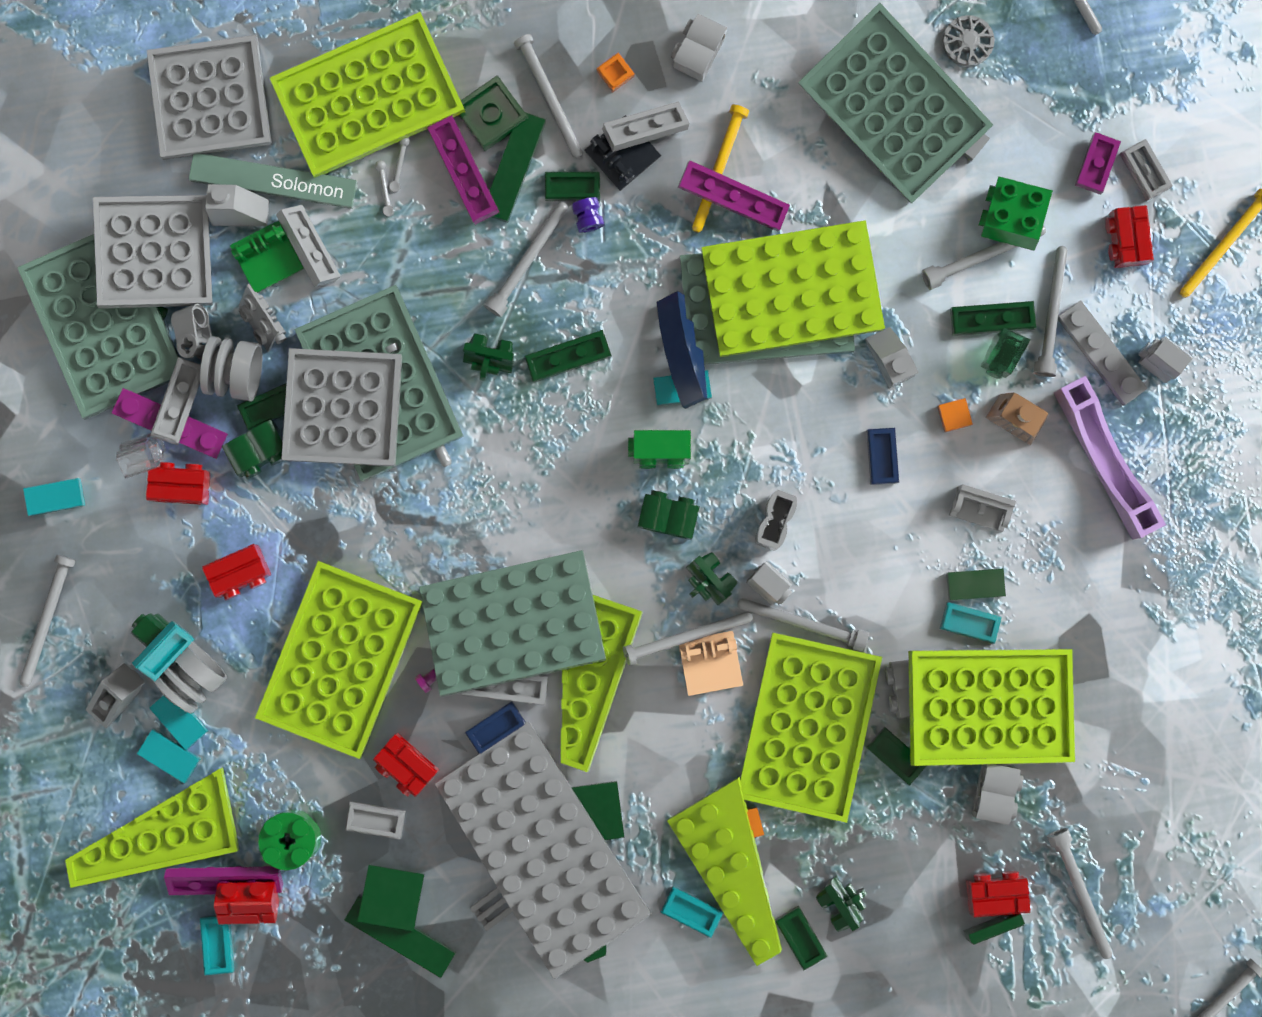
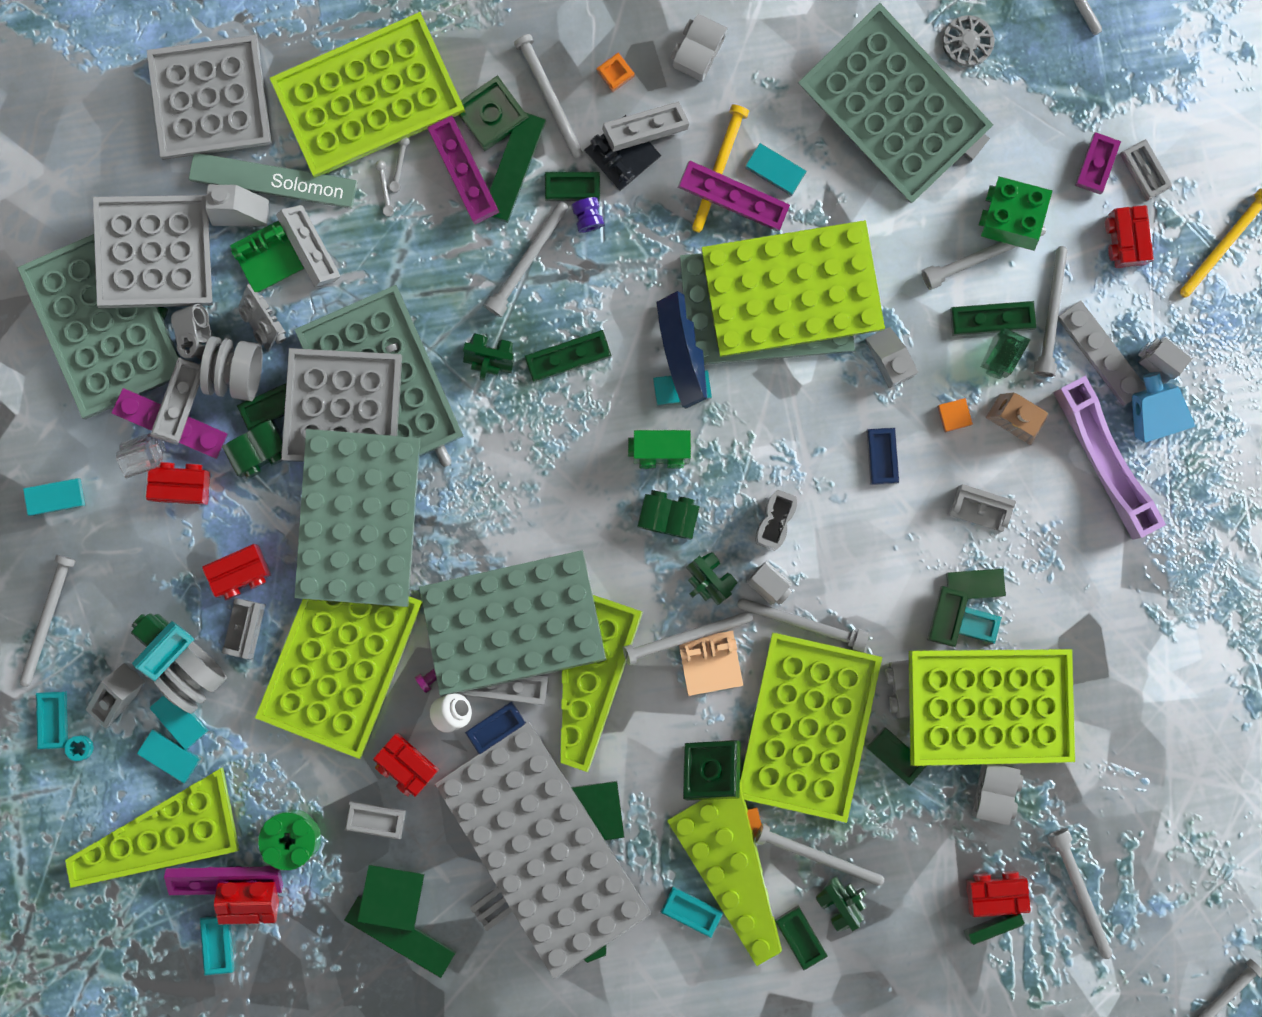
none -> teal tile [36,691,68,749]
none -> teal bush [65,735,94,761]
none -> light grey hinge [222,598,266,659]
none -> sand green plate [294,429,421,607]
none -> white head [430,693,472,733]
none -> dark green tile [683,740,741,801]
none -> teal tile [745,143,807,196]
none -> light grey bar [755,824,885,886]
none -> dark green tile [927,586,969,647]
none -> dark azure torso [1132,372,1195,443]

